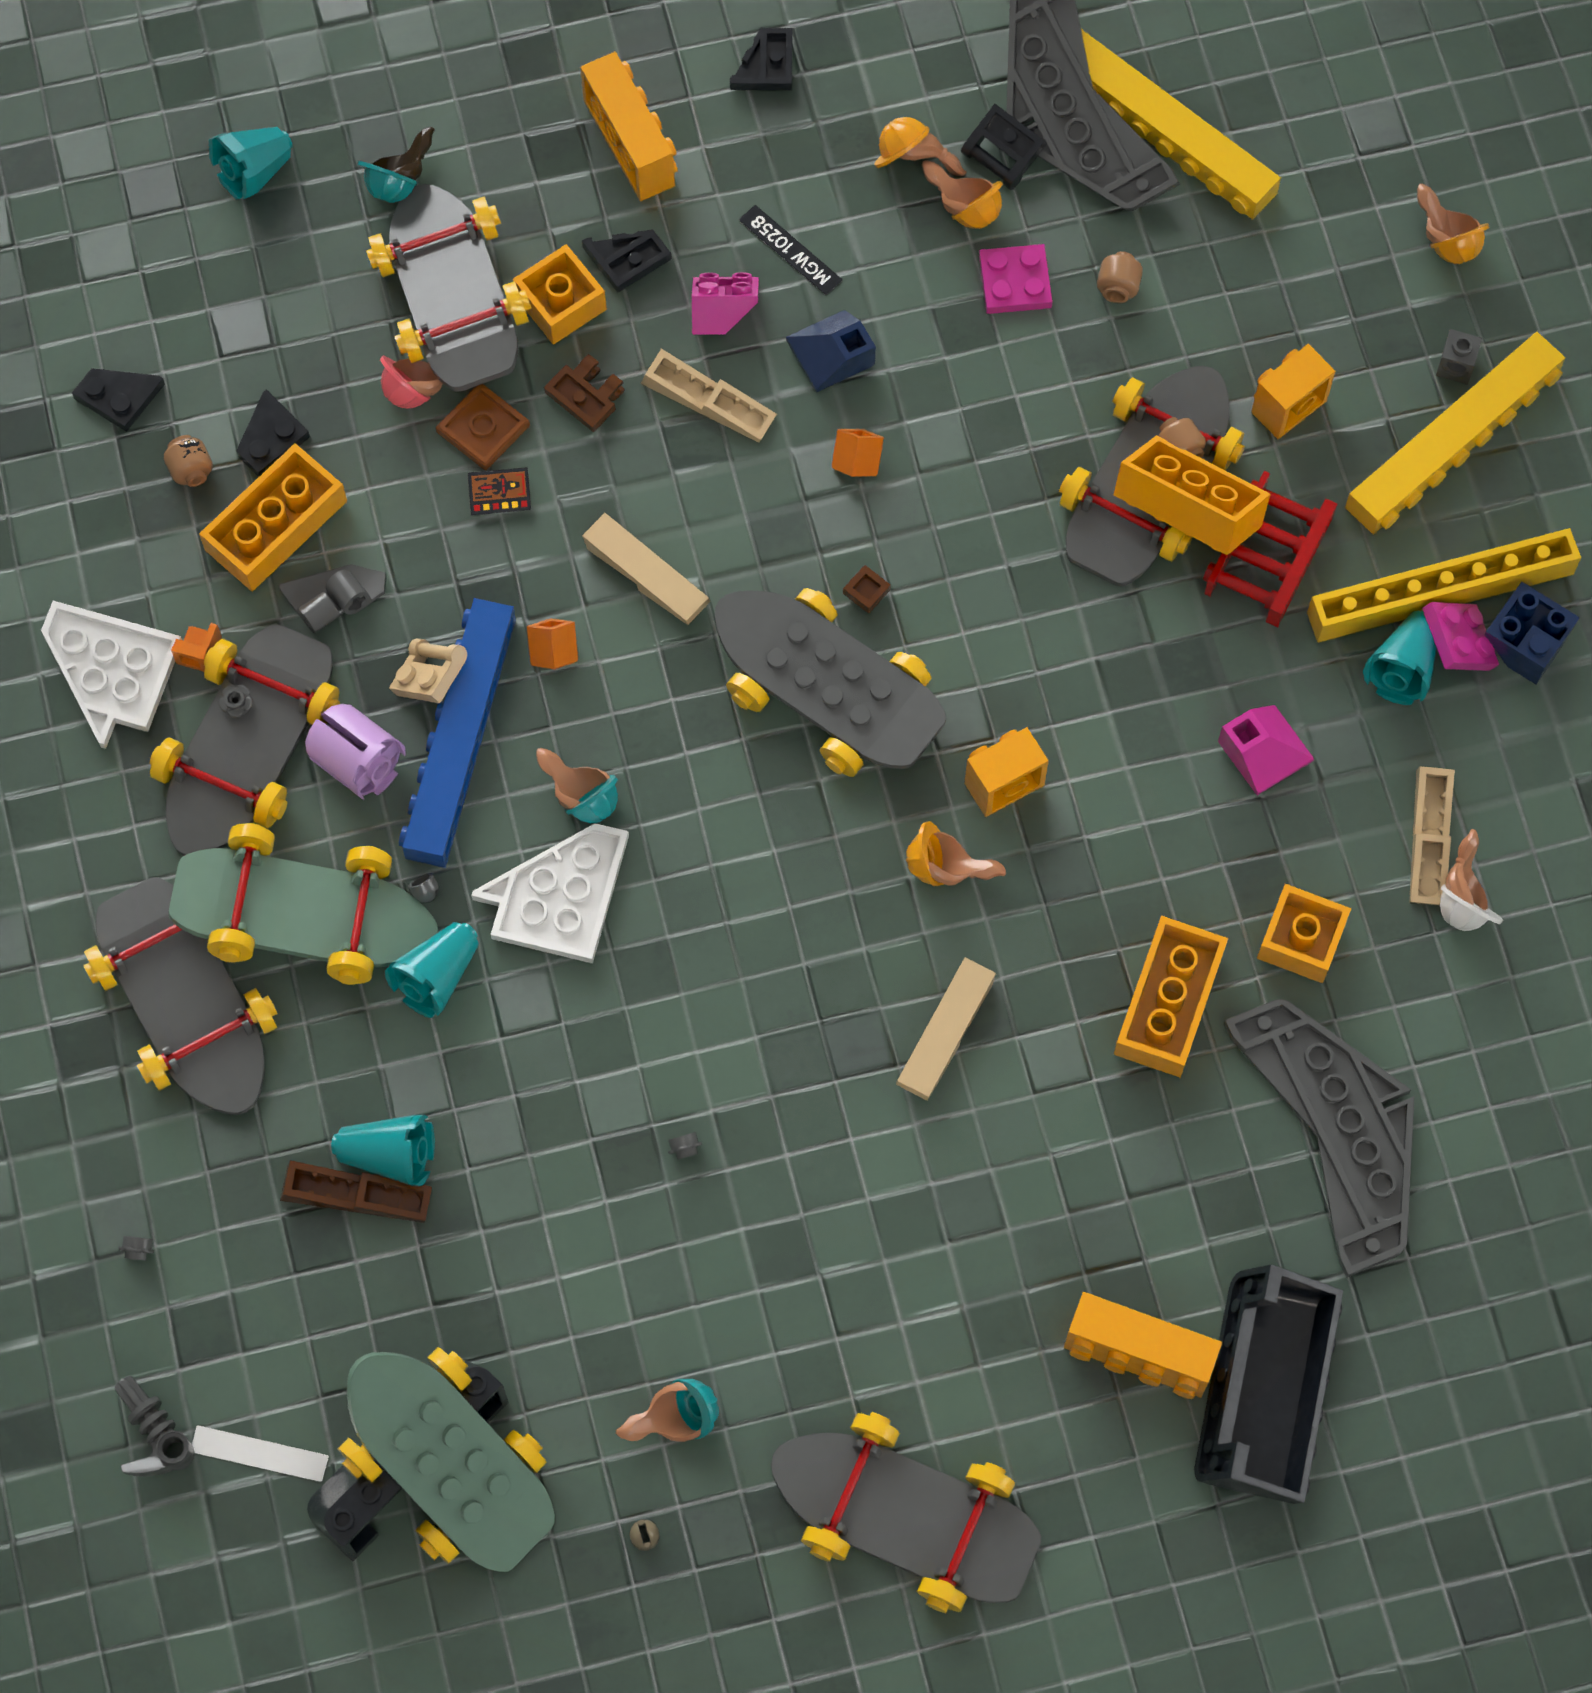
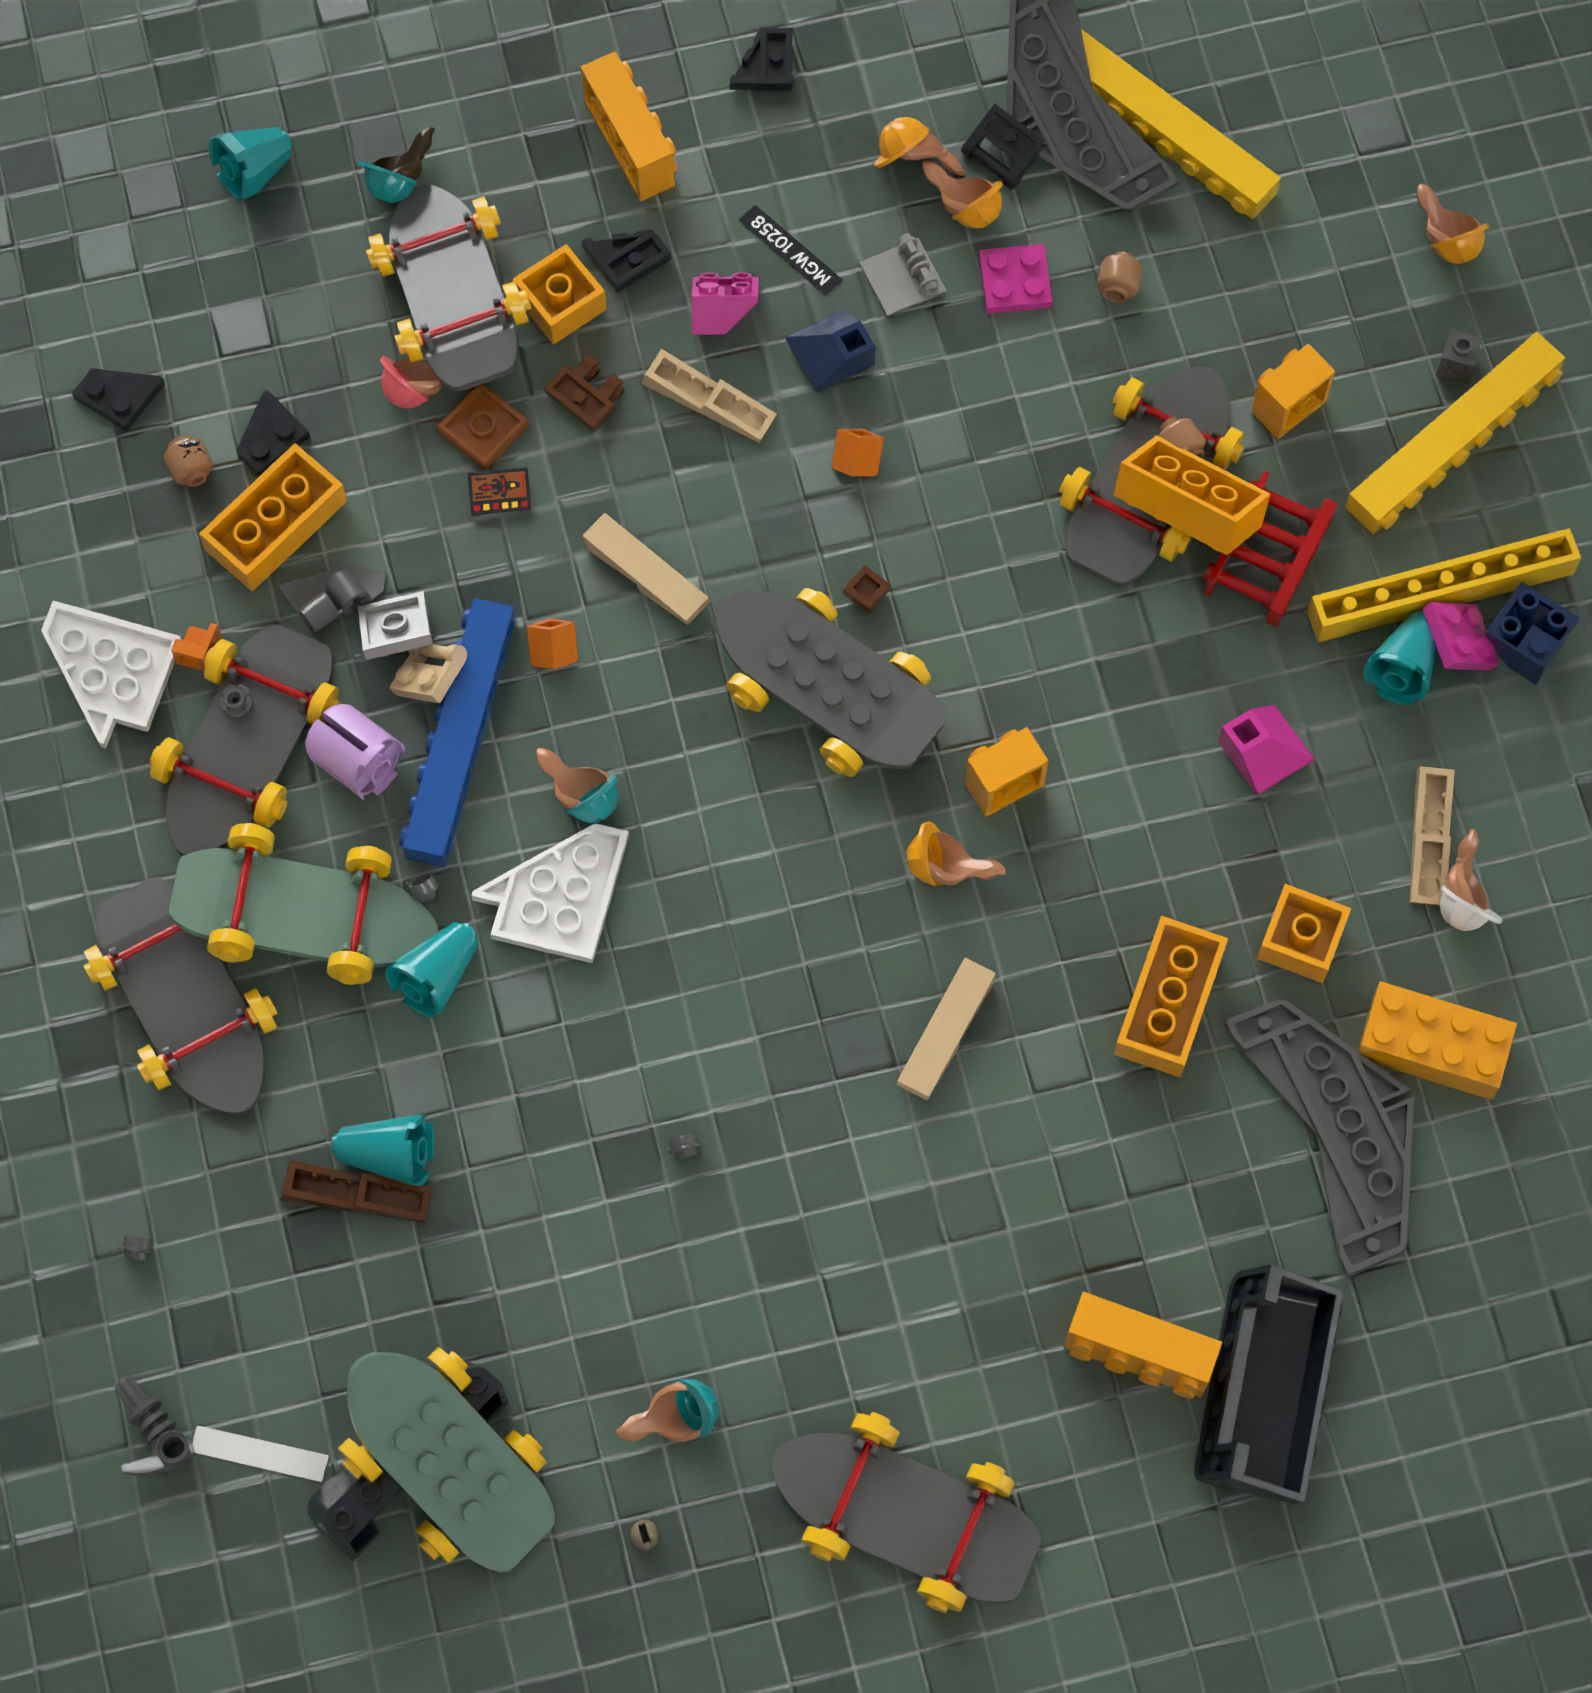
none -> light grey plate [358,591,433,660]
none -> light grey hinge [859,233,947,317]
none -> light orange brick [1357,981,1517,1100]

